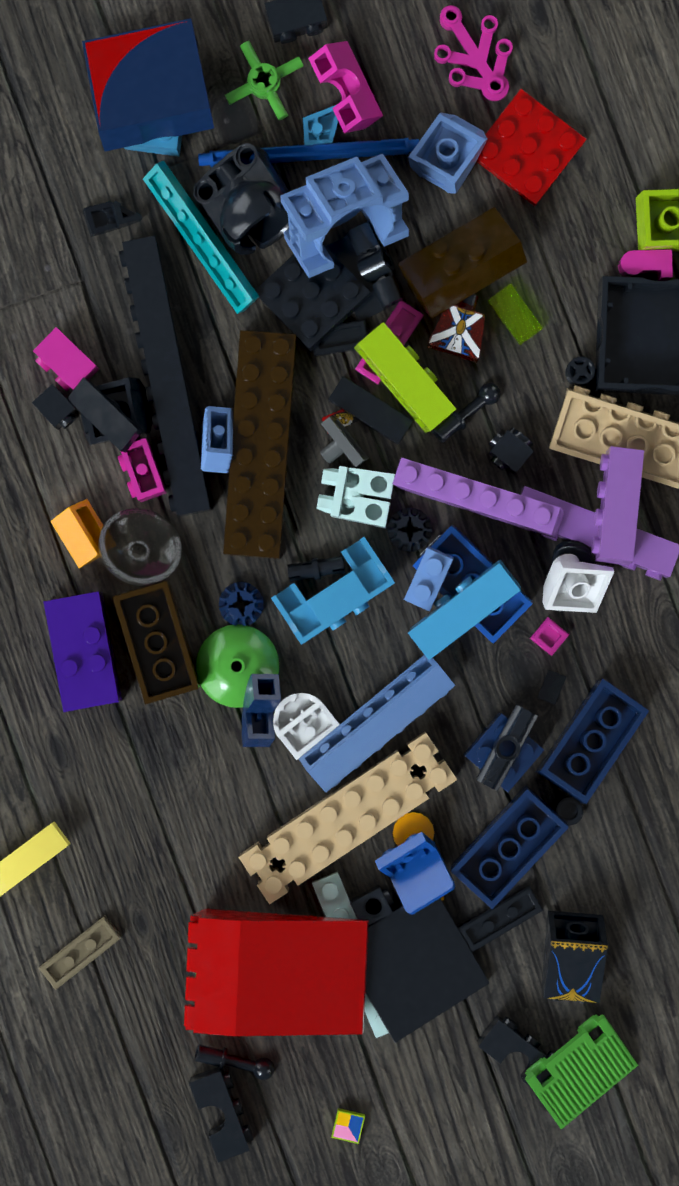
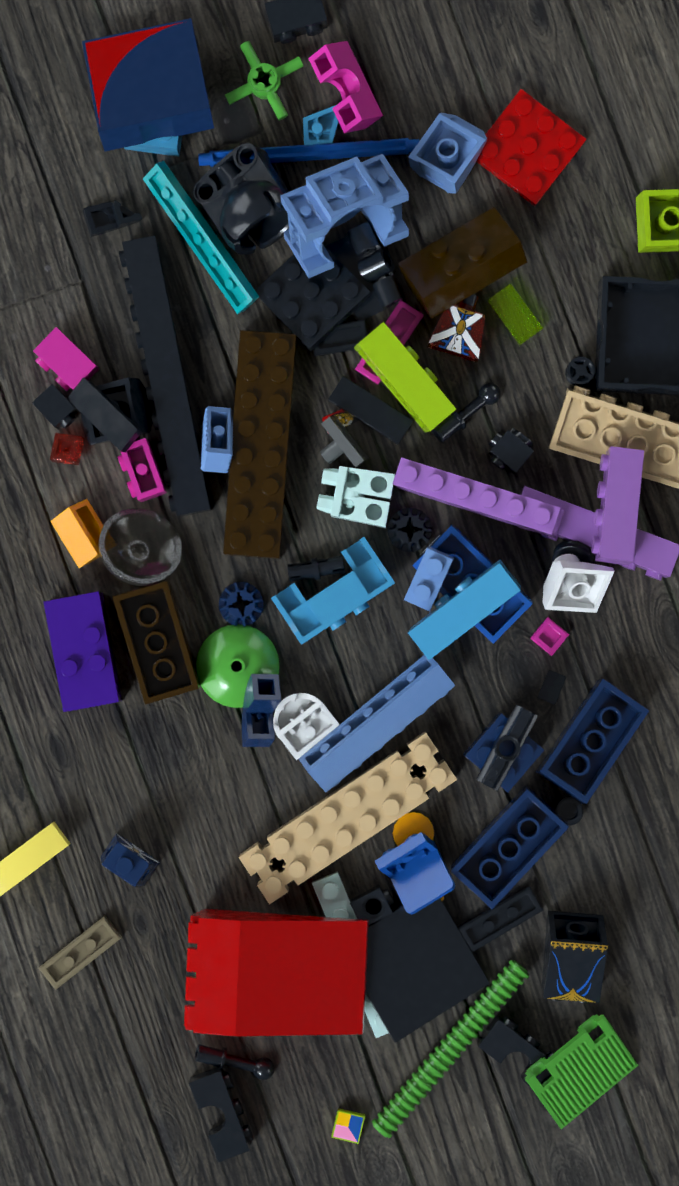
dark pink plant [434,5,513,101] -> none
dark pink leg [618,249,673,281] -> none
none -> clear red tile [50,433,84,465]
none -> dark blue torso [100,833,160,887]
none -> bright green piece [372,960,529,1138]

